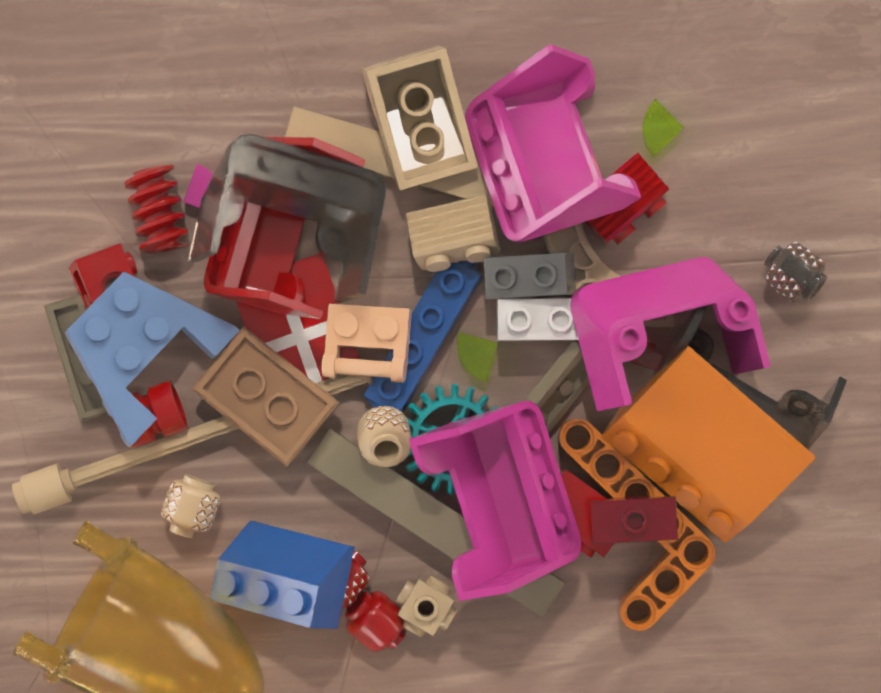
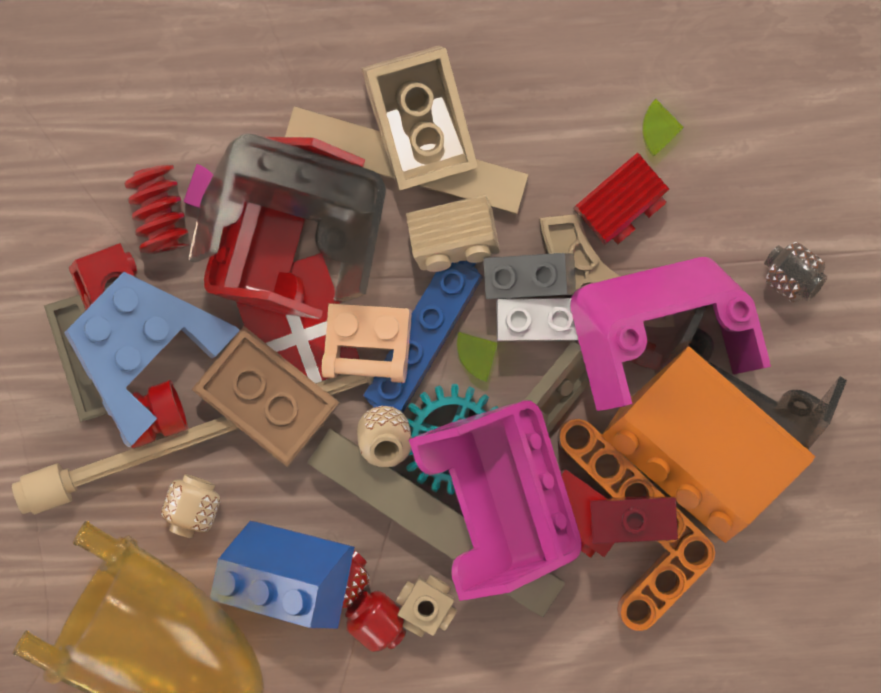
dark pink windscreen [465,45,641,242] -> none

